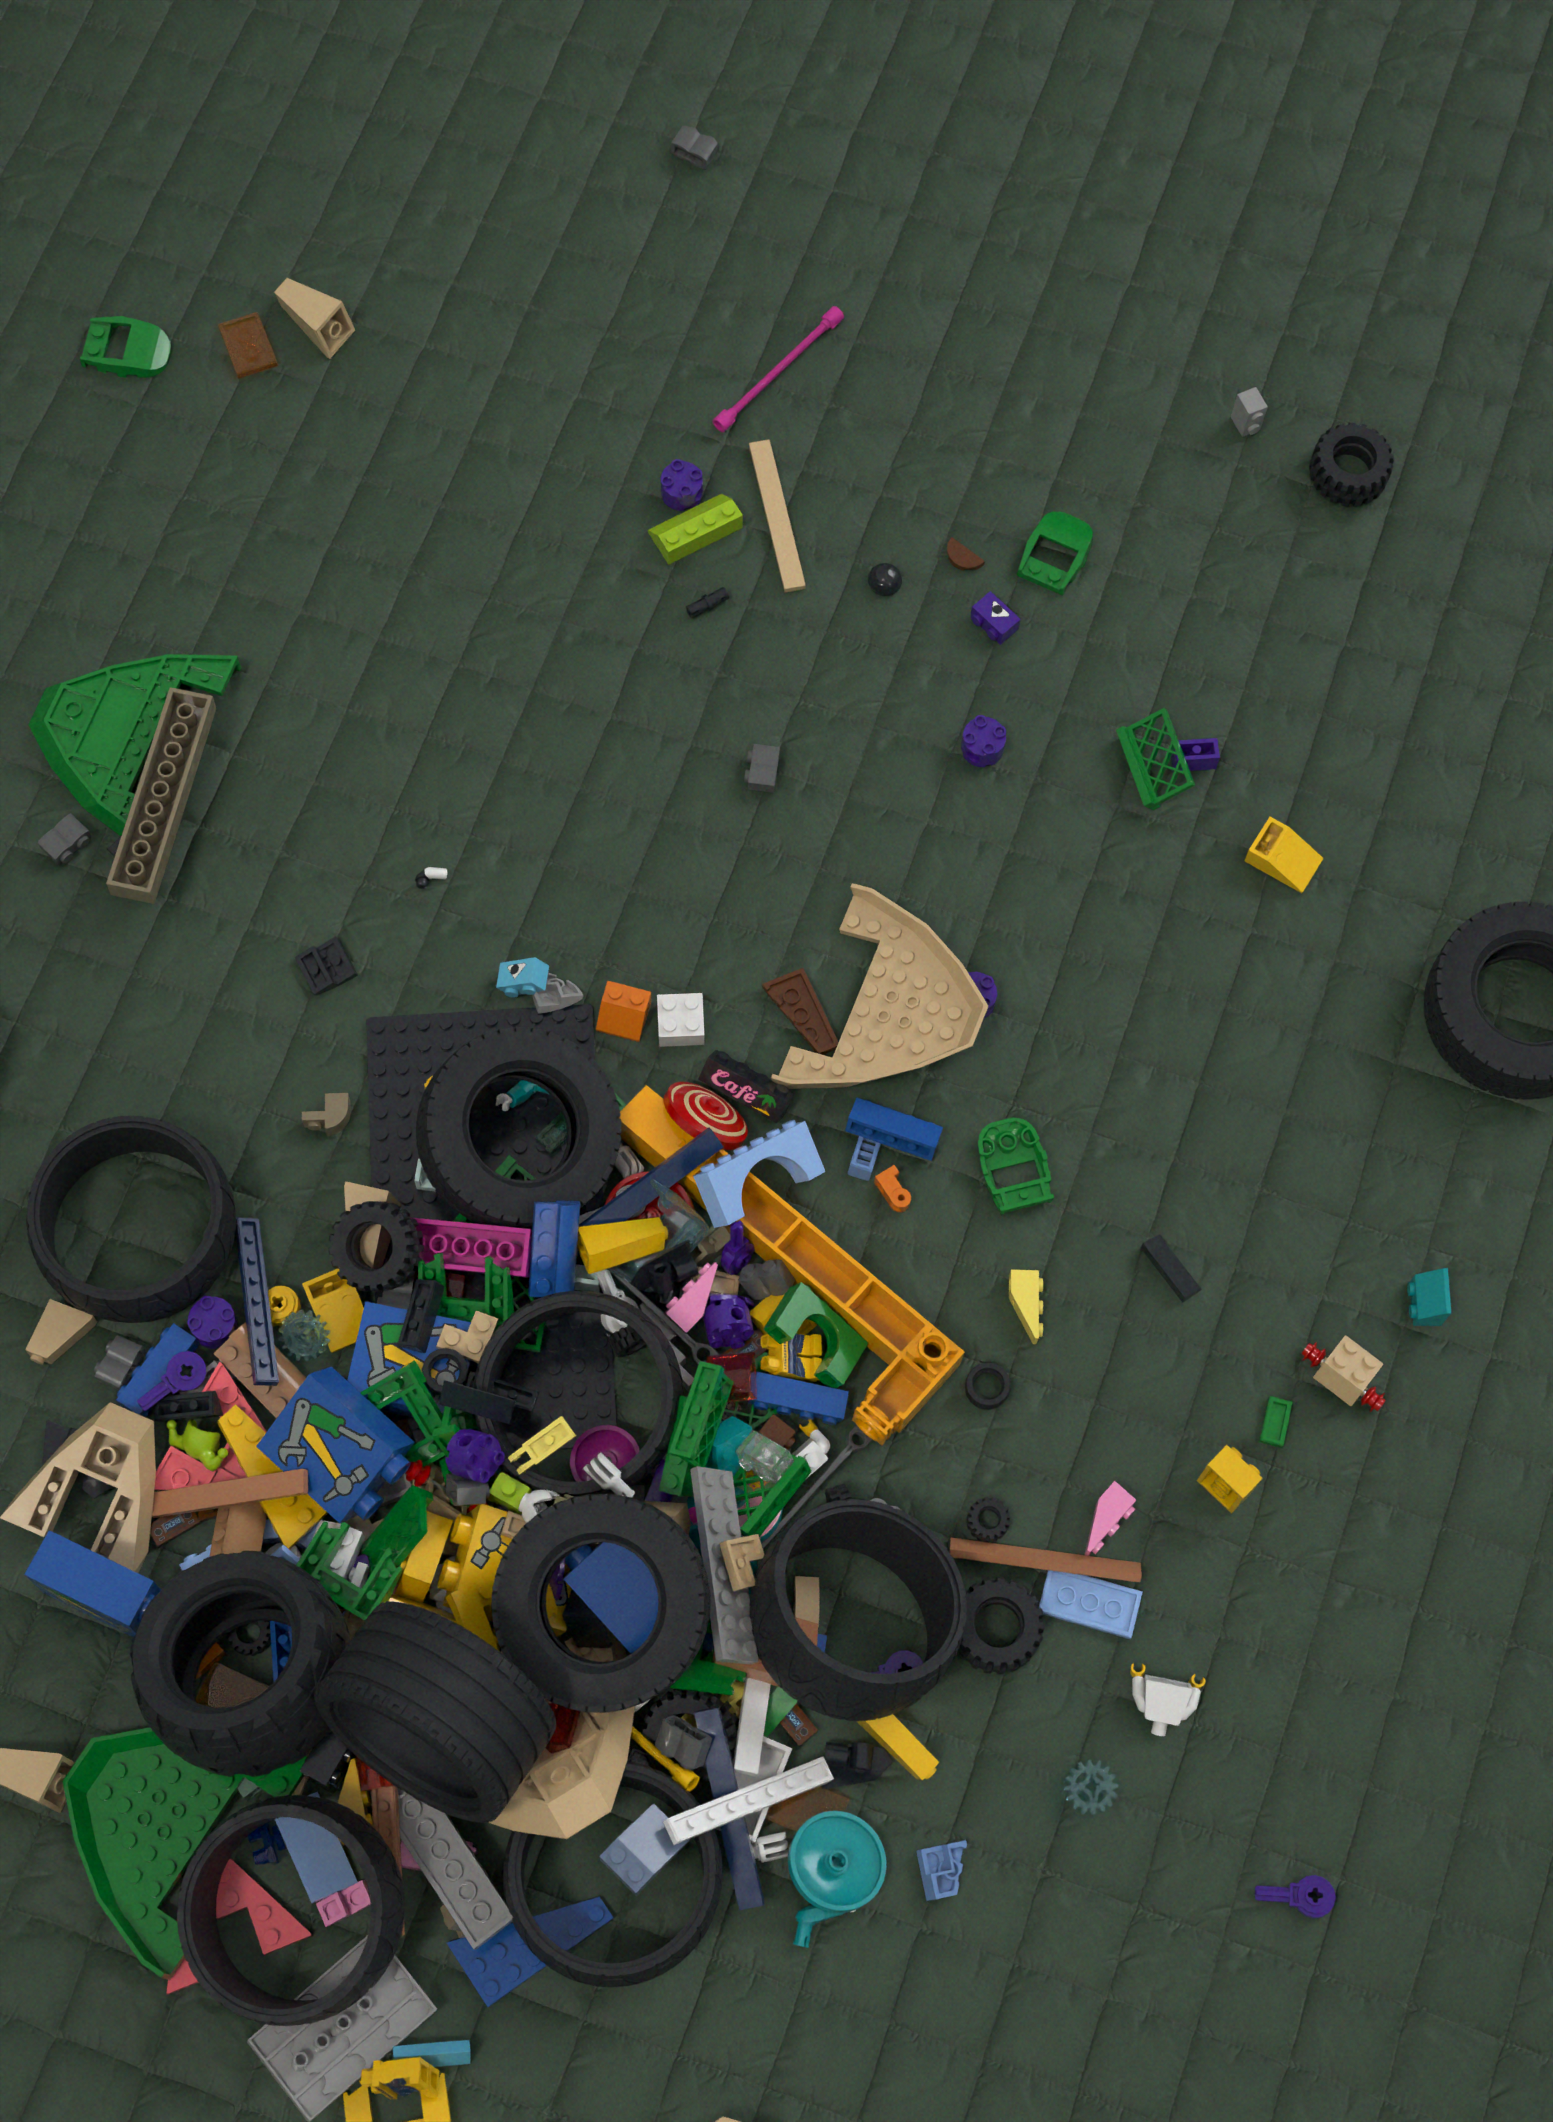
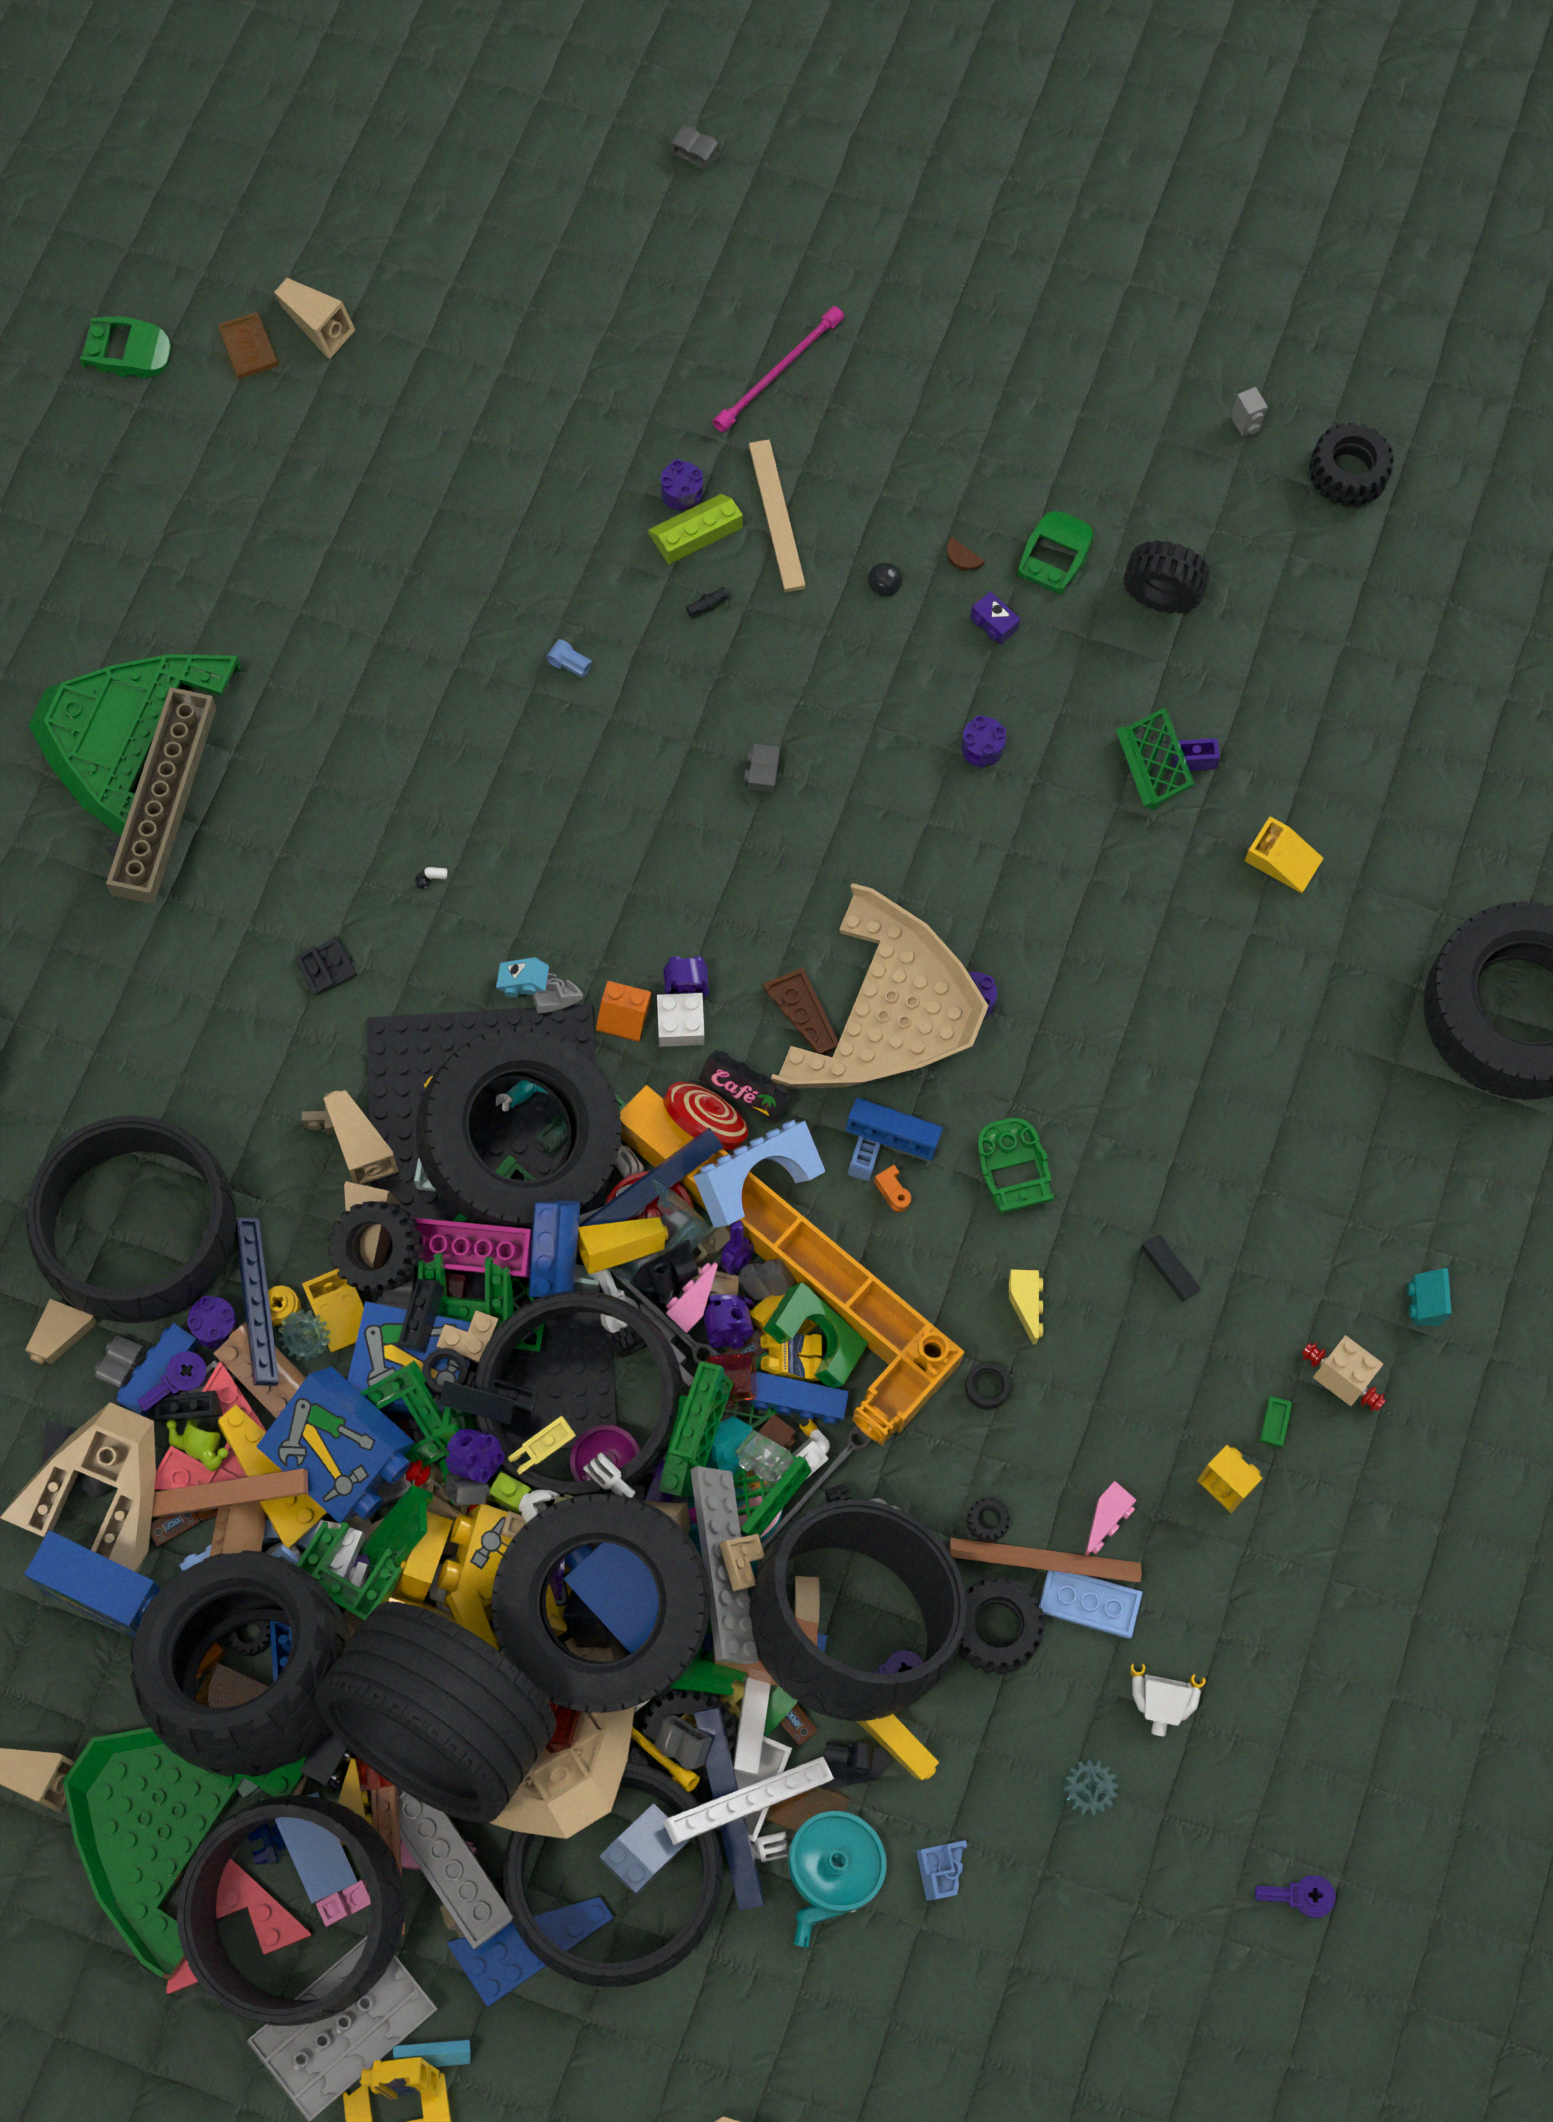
dark grey brick [38,813,92,866] -> none
none -> tan slope [324,1090,399,1185]
none -> medium blue piece [546,639,592,678]
none -> dark purple brick [663,956,709,999]
none -> black tyre [1123,540,1210,614]

